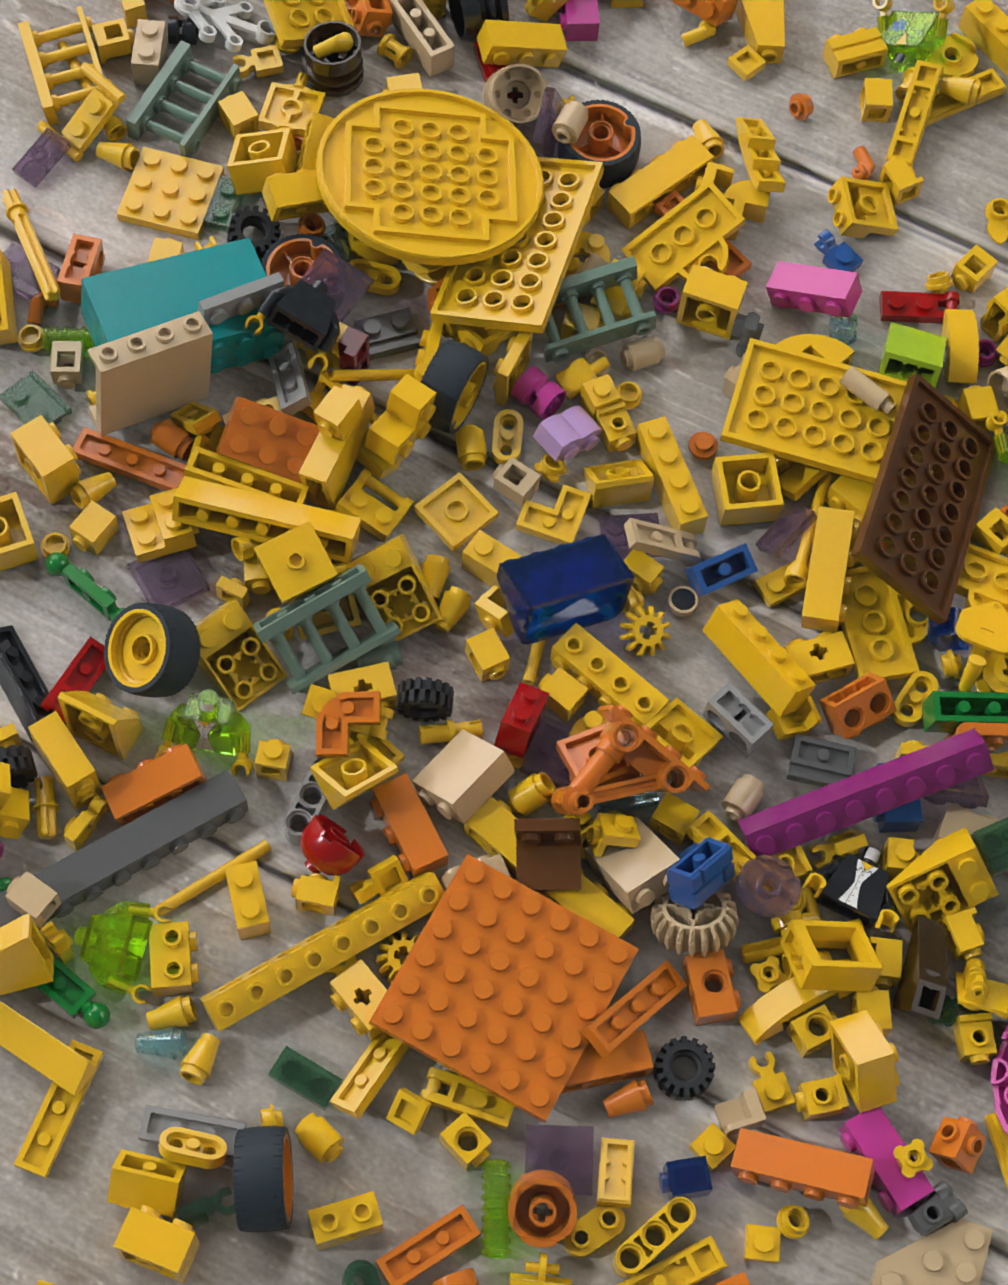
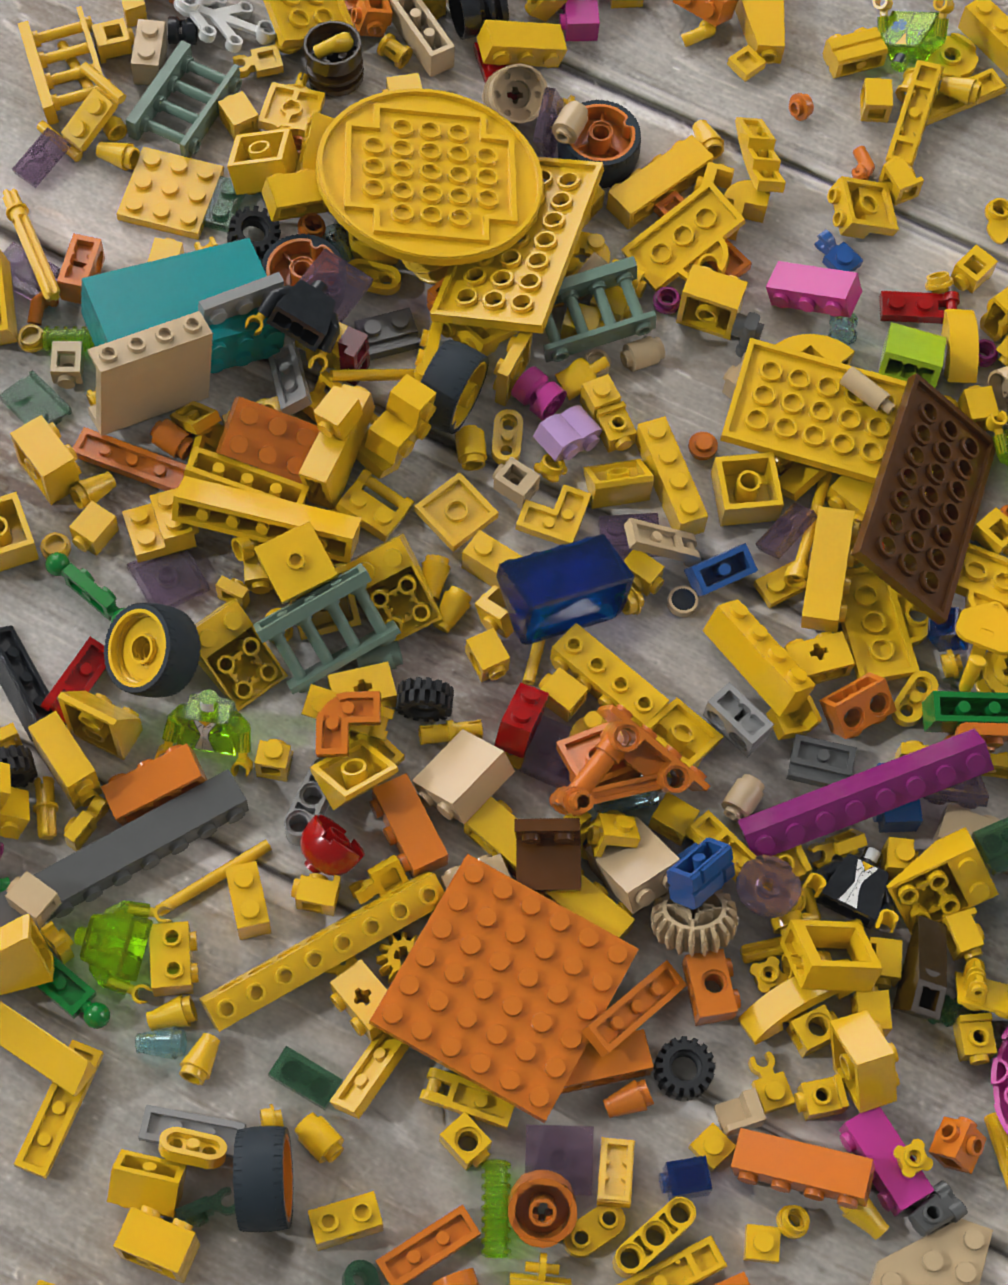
yellow plate [386,1087,432,1135] -> none
yellow brick [508,772,556,816] -> none
yellow plate [616,381,642,410] -> none
yellow gear [619,605,671,657] -> none

